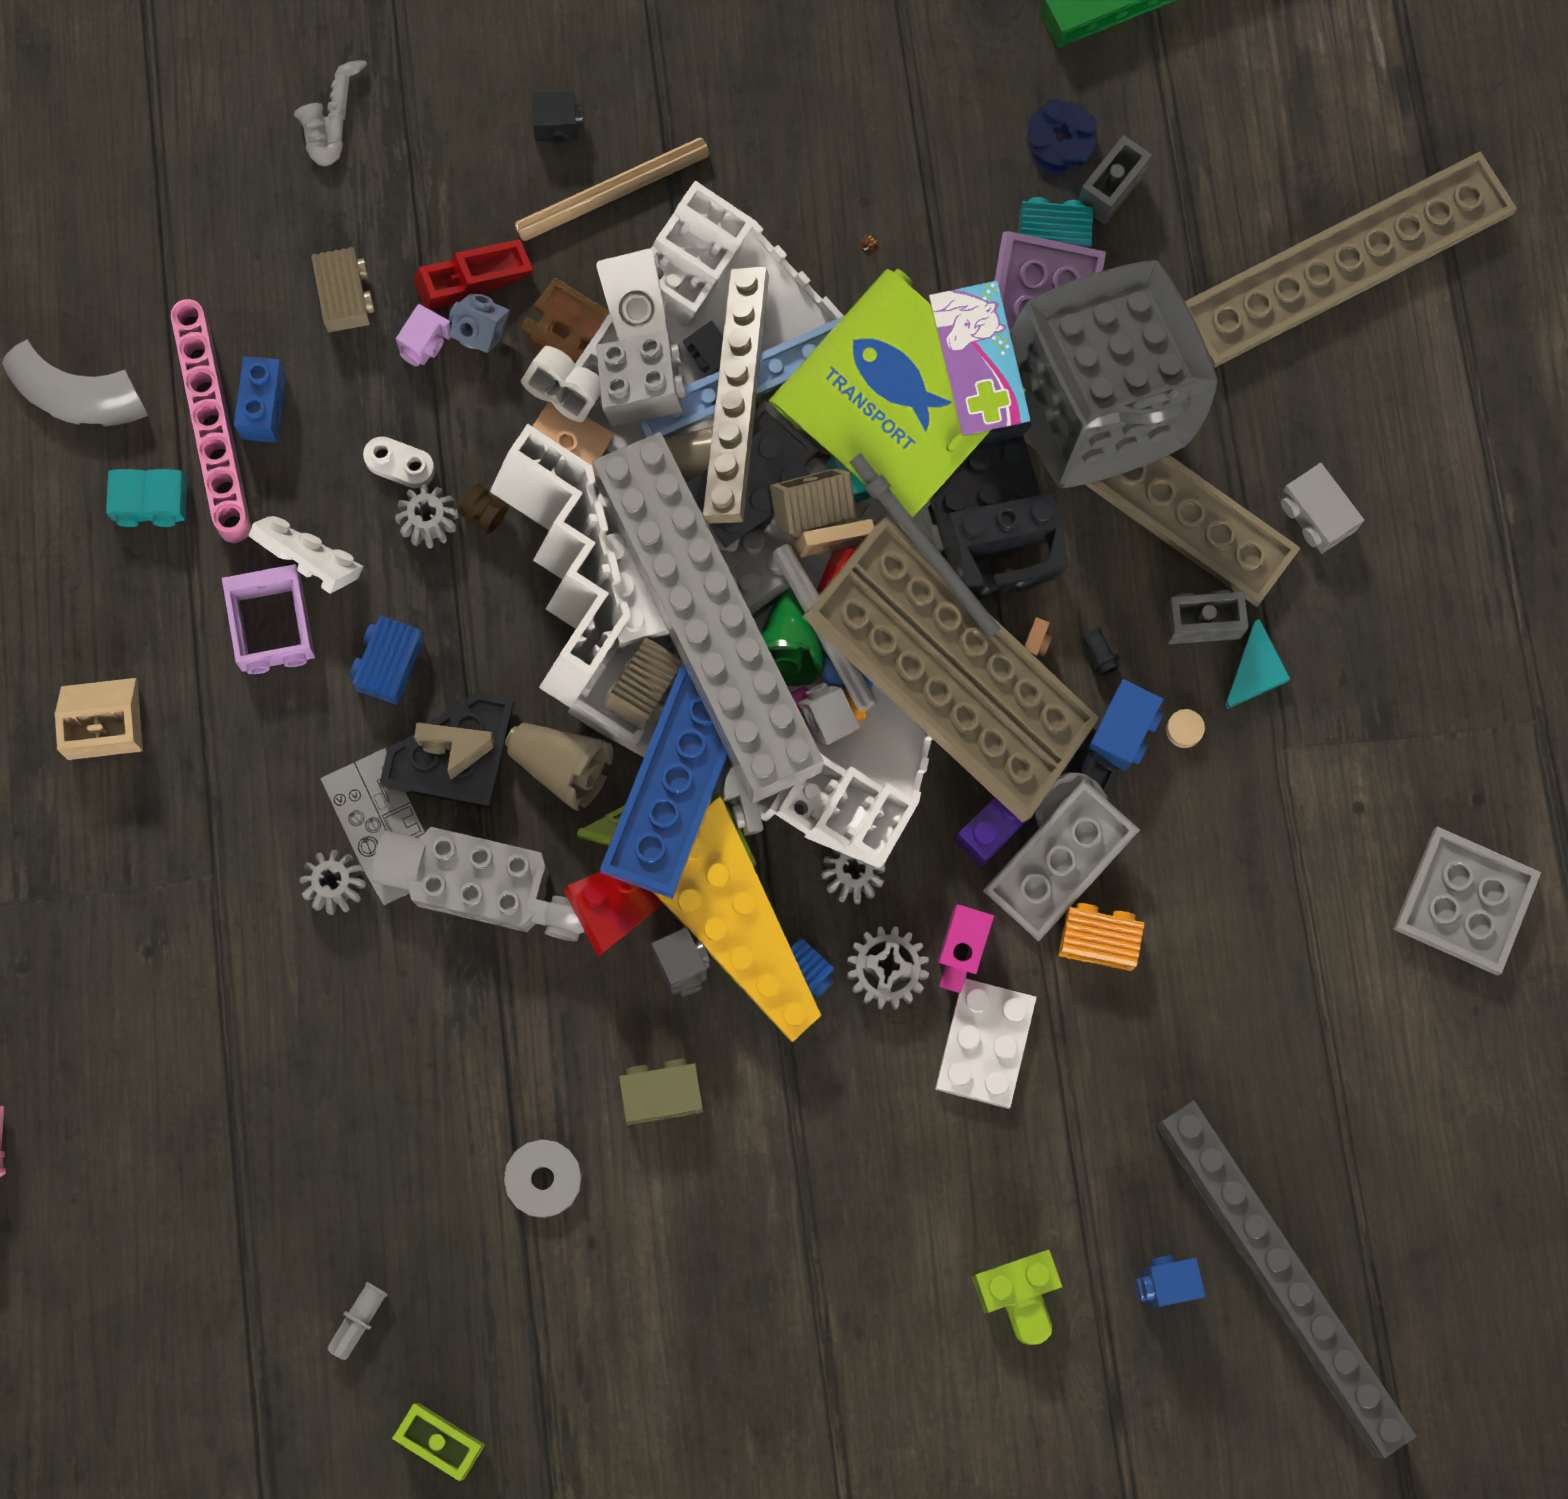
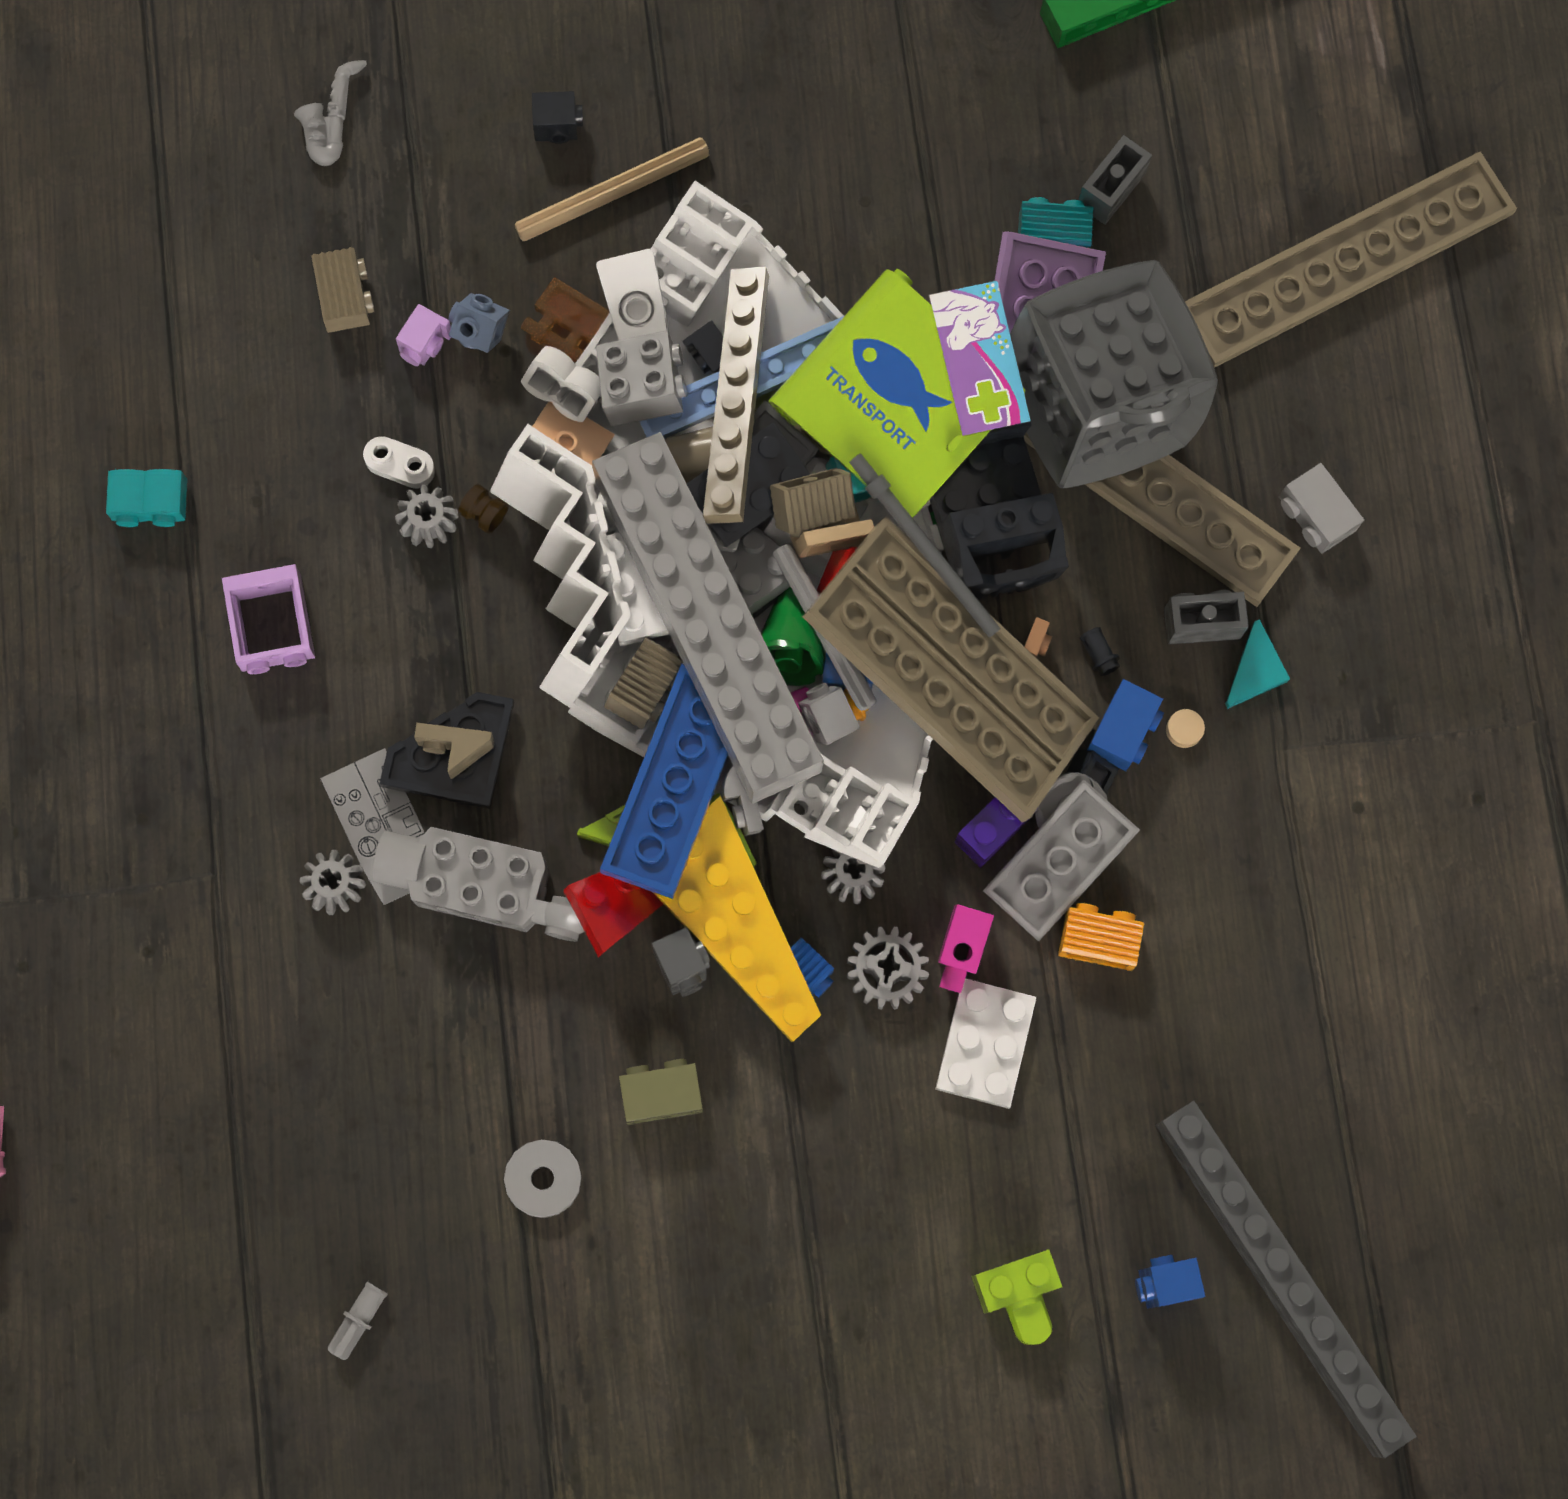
light grey brick [2,339,149,426] -> none
tan slope [55,678,143,760] -> none
bright pink beam [171,299,251,543] -> none
blue brick [234,356,287,443] -> none
white wing [248,516,363,594] -> none
blue brick [350,616,424,705] -> none
lime brick [392,1403,485,1481] -> none
red slope [413,239,533,311] -> none
dark tan cone [505,723,613,810] -> none
clear orange piece [860,233,879,251] -> none
clear blue plate [1026,99,1097,171] -> none
light grey plate [1393,827,1541,976] -> none

